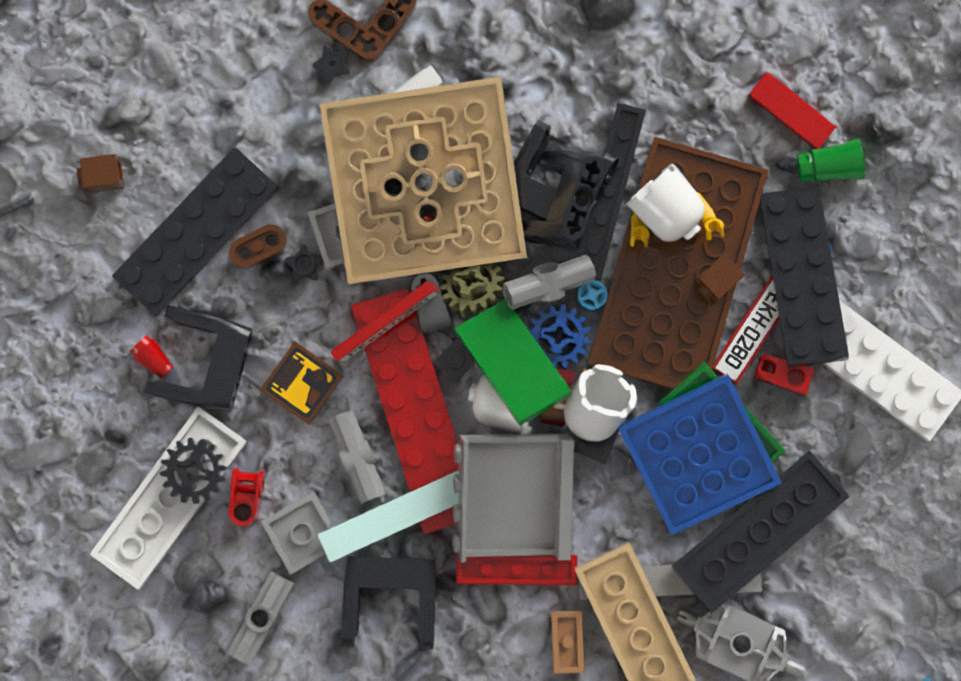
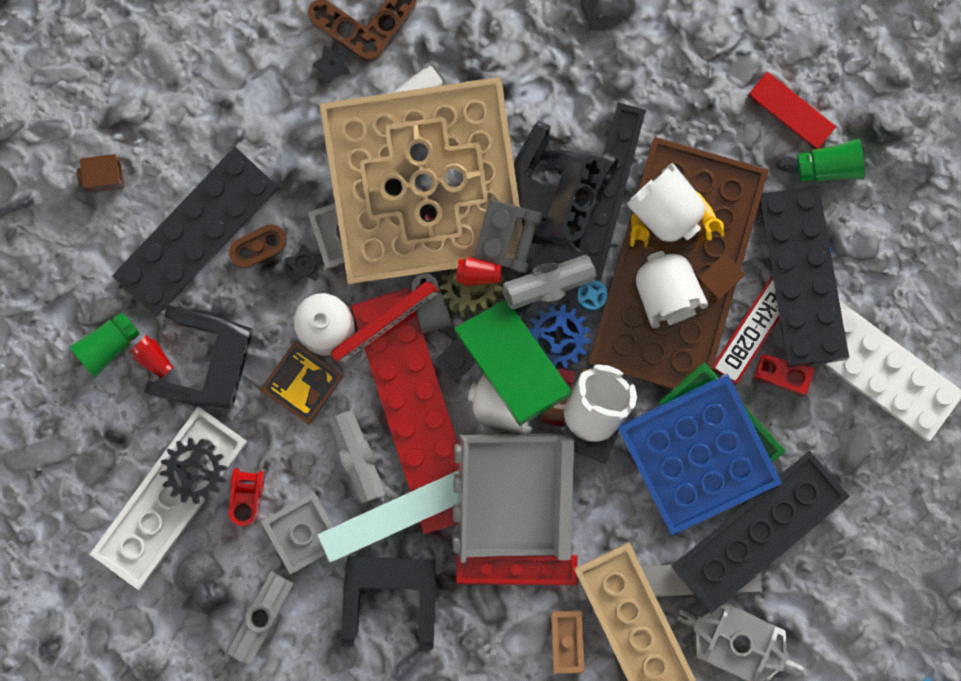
none -> green plant [69,312,140,379]
none -> white cylinder [294,293,355,356]
none -> red cone [457,256,502,286]
none -> dark grey plate [474,199,543,272]
none -> white cylinder [636,251,708,328]

